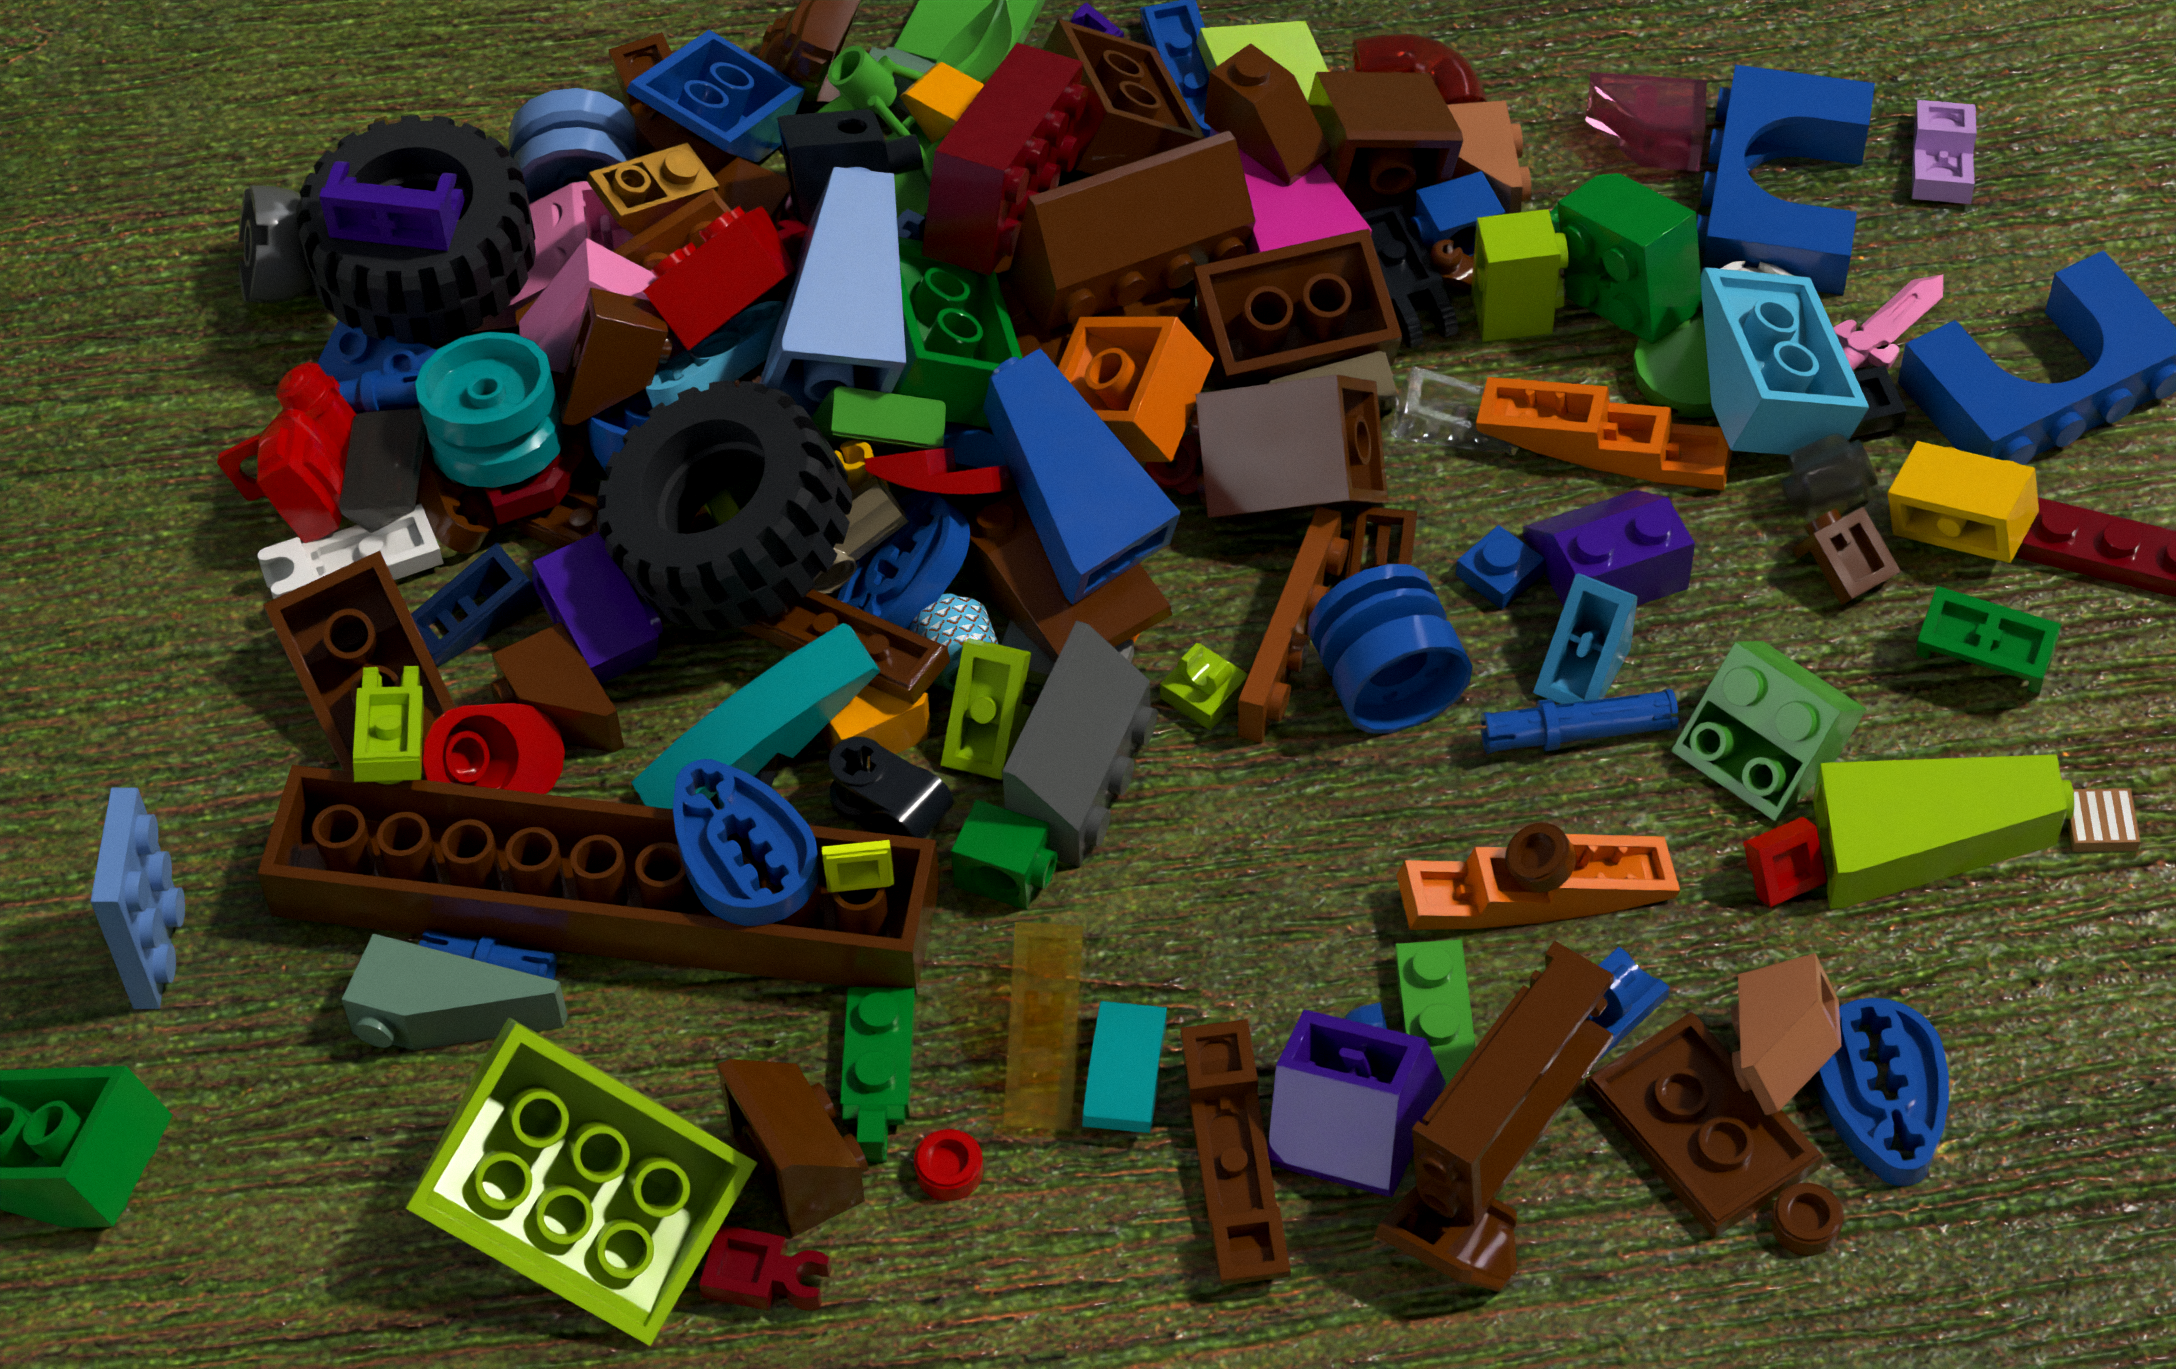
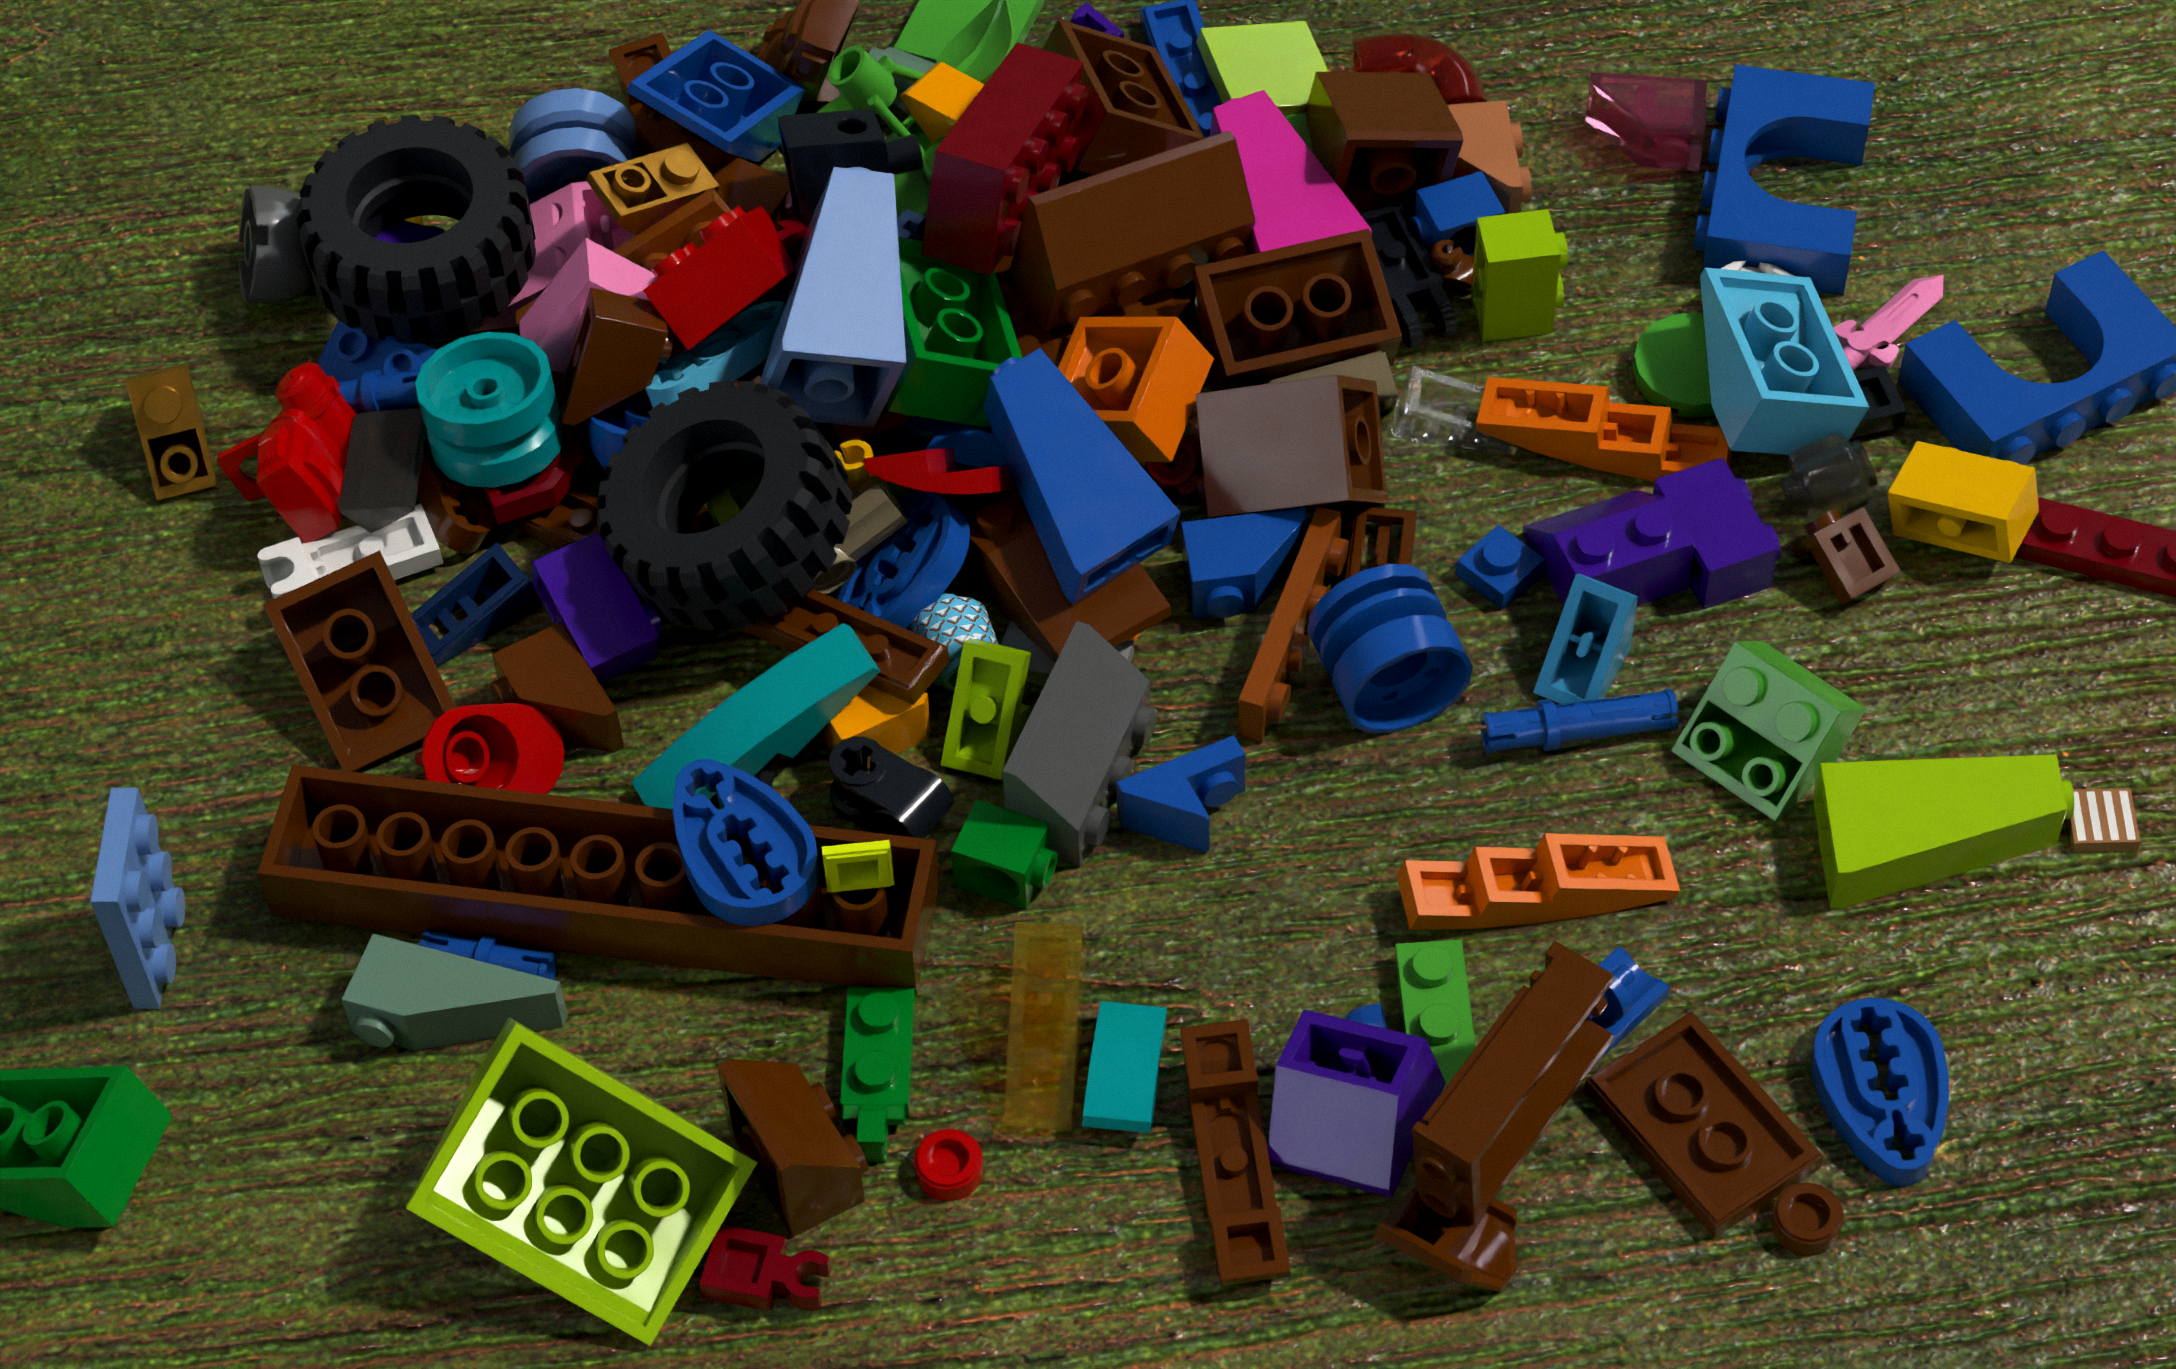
dark purple hinge [319,161,465,251] -> none
lime hinge [353,666,424,784] -> none
bright green slope [811,386,946,453] -> none
lime tile [1160,642,1249,730] -> none
reddish brown slope [1204,43,1331,186] -> none
reddish brown tile [1505,823,1576,893] -> none
green hinge [1550,173,1703,344] -> none
nougat slope [1731,953,1841,1115] -> none
red tile [1743,816,1827,907] -> none
lavender slope [1912,100,1977,204] -> none
green hinge [1916,586,2062,694] -> none
none -> pearl gold slope [125,363,217,500]
none -> blue slope [1116,735,1246,852]
none -> blue slope [1181,507,1307,619]
none -> dark purple brick [1653,457,1781,610]

